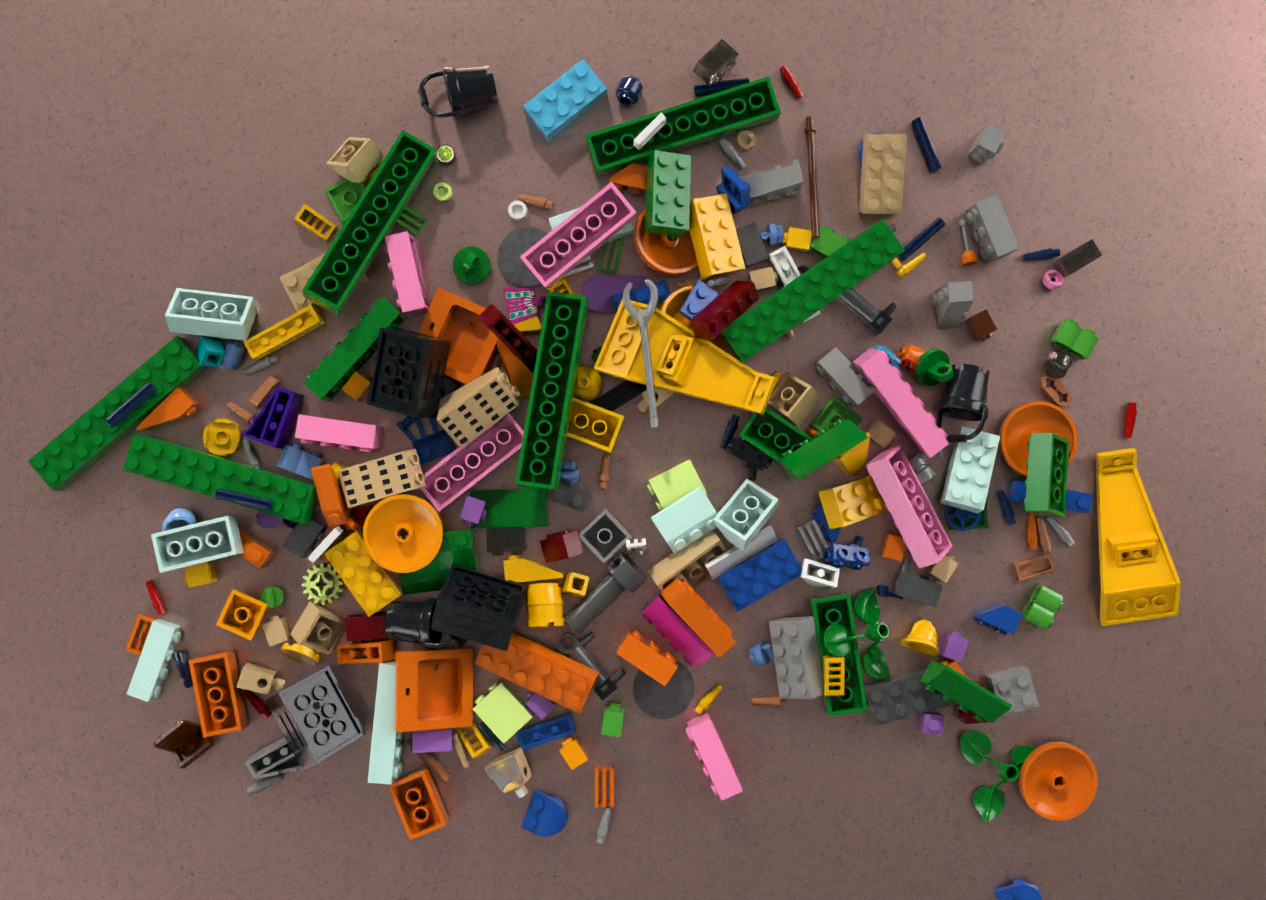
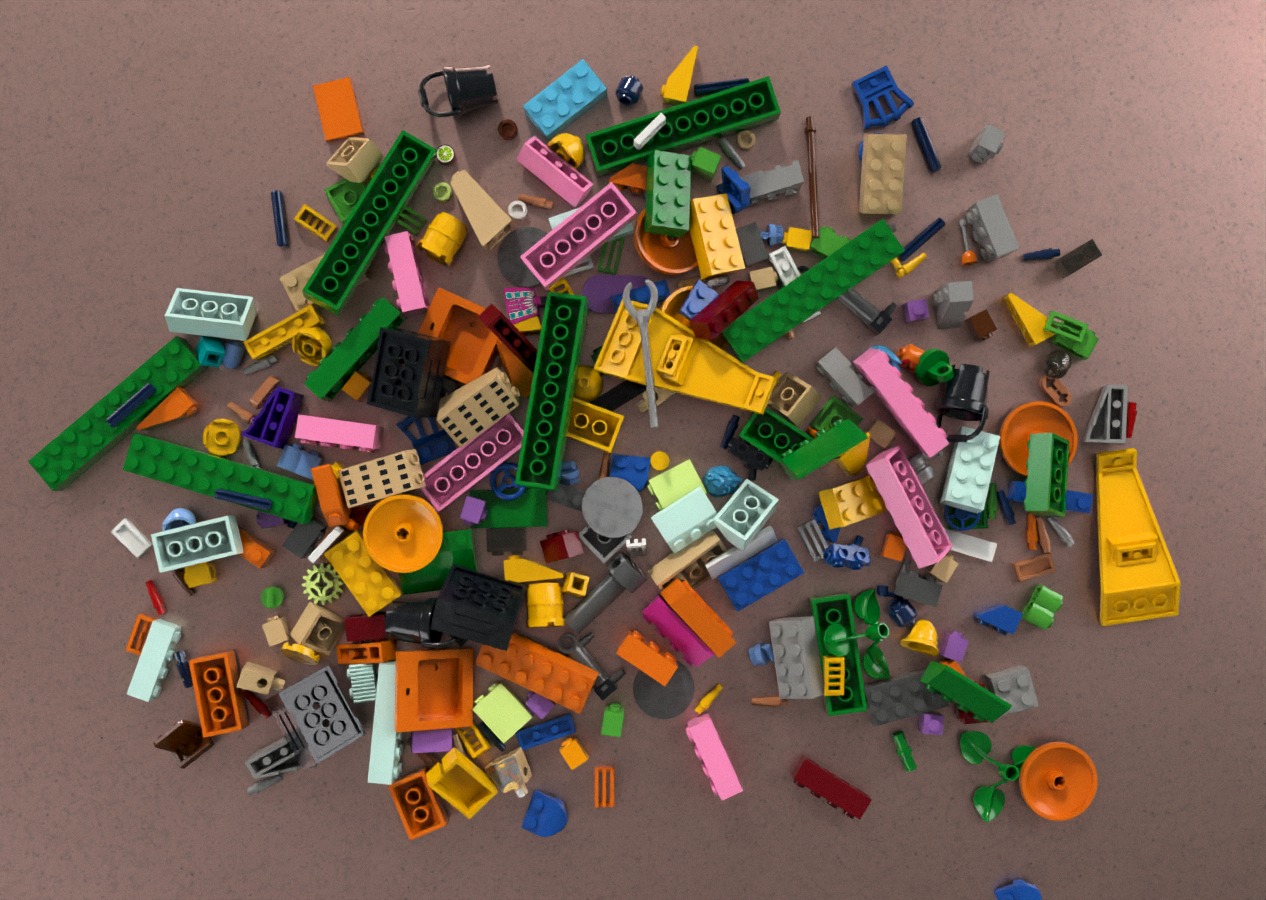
light orange slope [216,589,268,641] -> none
green tile [452,246,491,285] -> none
light grey animal [596,807,612,844] -> none
clear smoke brick [693,39,739,86] -> none
red animal [779,65,803,99] -> none
white slope [801,558,840,590] -> none
bright pink tile [1042,270,1064,290] -> none
none -> white tile [111,518,153,559]
none -> reddish brown animal [172,569,195,597]
none -> dark blue axle [271,190,289,247]
none -> yellow cylinder [292,327,332,366]
none -> orange tile [313,77,364,142]
none -> light aqua brick [347,663,378,704]
none -> yellow piece [416,212,467,267]
none -> yellow piece [426,747,498,820]
none -> tan slope [450,169,515,254]
none -> blue piece [490,462,527,501]
none -> copper tile [498,119,518,140]
none -> bright pink brick [516,136,593,208]
none -> yellow cylinder [547,133,585,169]
none -> flat silver sticker [582,477,643,538]
none -> blue slope [610,454,650,493]
none -> yellow tile [650,451,669,470]
none -> yellow slope [660,45,698,106]
none -> bright green brick [690,147,721,182]
none -> dark azure hair [702,466,743,498]
none -> dark red brick [791,755,872,820]
none -> blue plate [851,65,914,129]
none -> dark blue head [888,598,917,627]
none -> green pin [891,731,917,772]
none -> medium lavender brick [902,299,930,324]
none -> white tile [944,528,997,562]
none -> bright green animal [987,483,998,519]
none -> yellow slope [1002,293,1055,347]
none -> bright green tile [1043,311,1088,344]
none -> light grey wedge [1081,385,1128,445]

